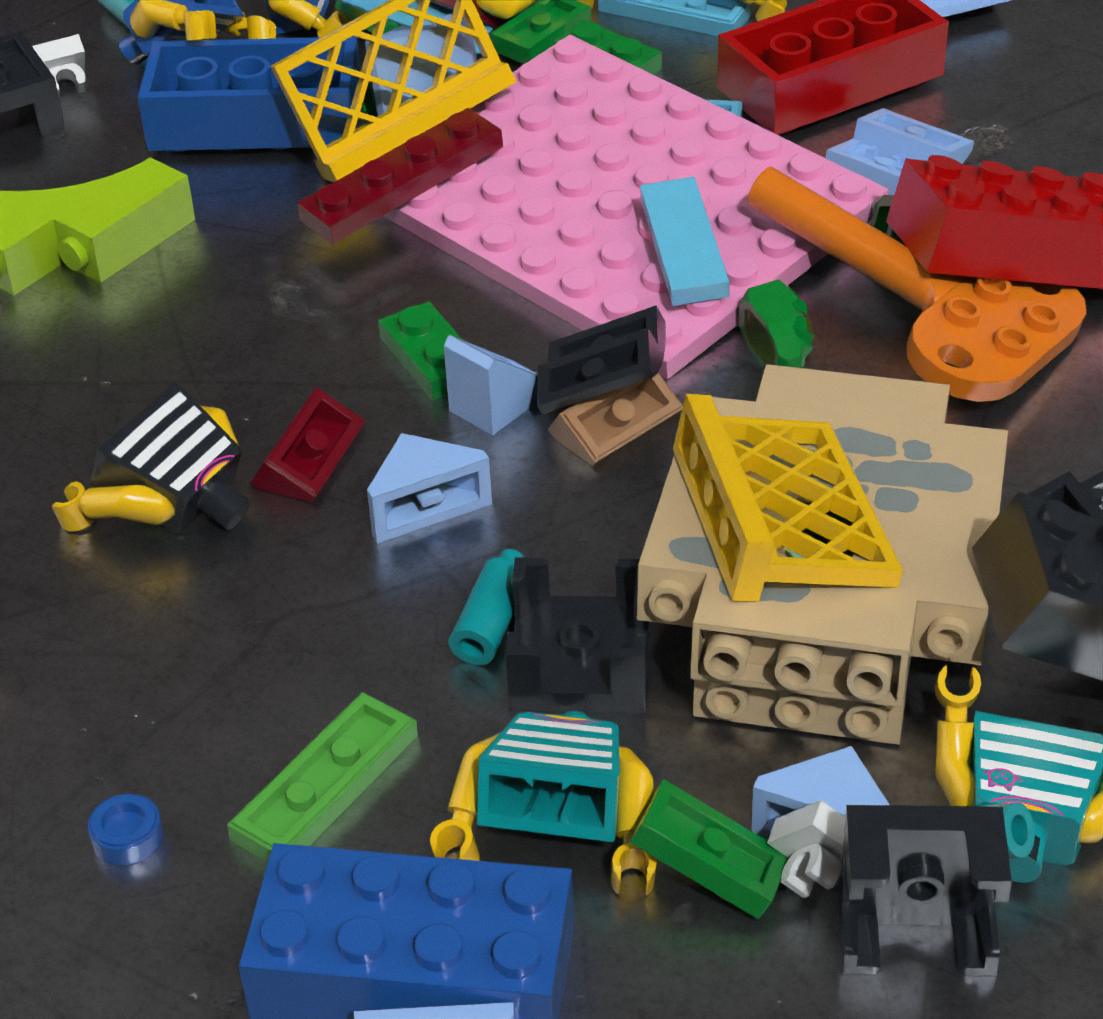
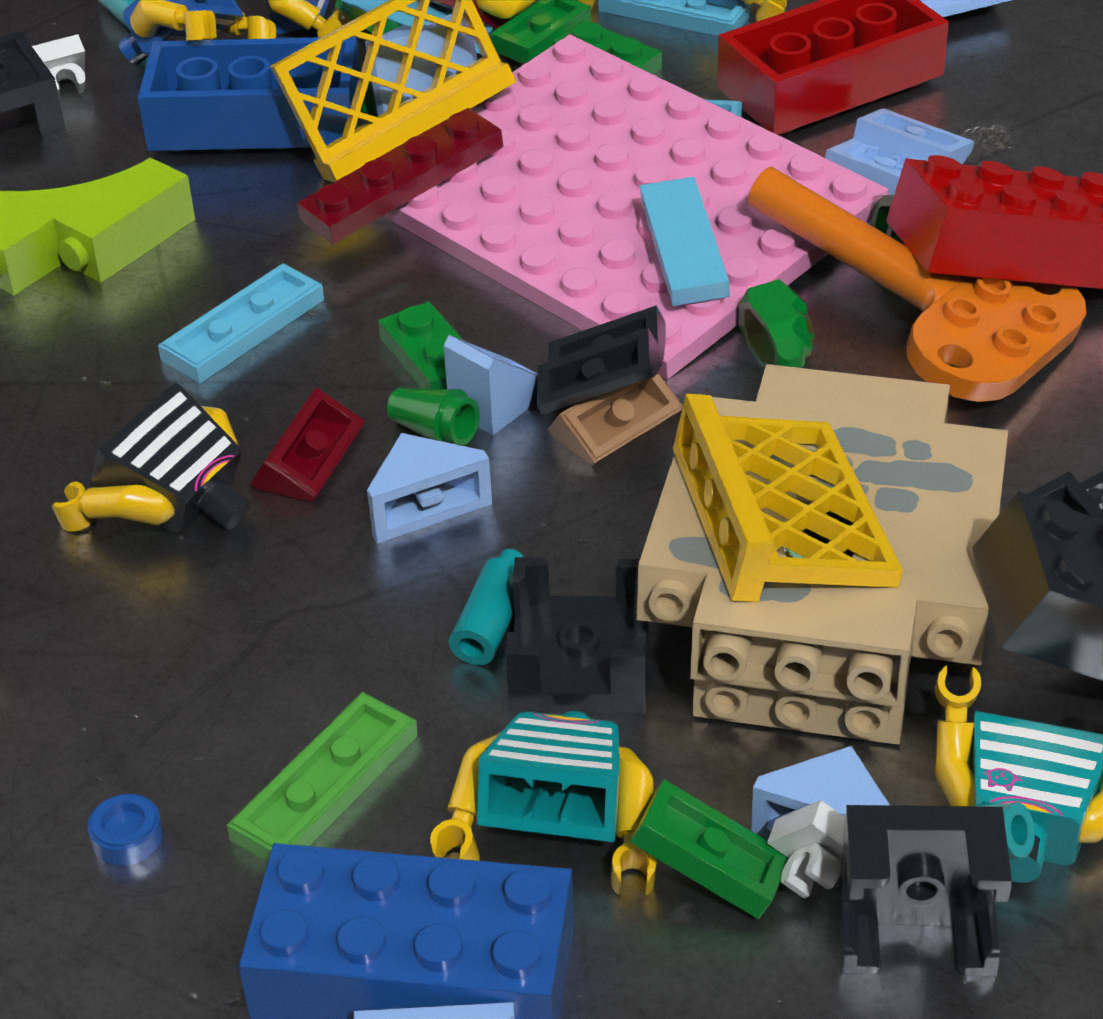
none -> medium azure tile [158,263,324,384]
none -> green cone [387,387,480,446]

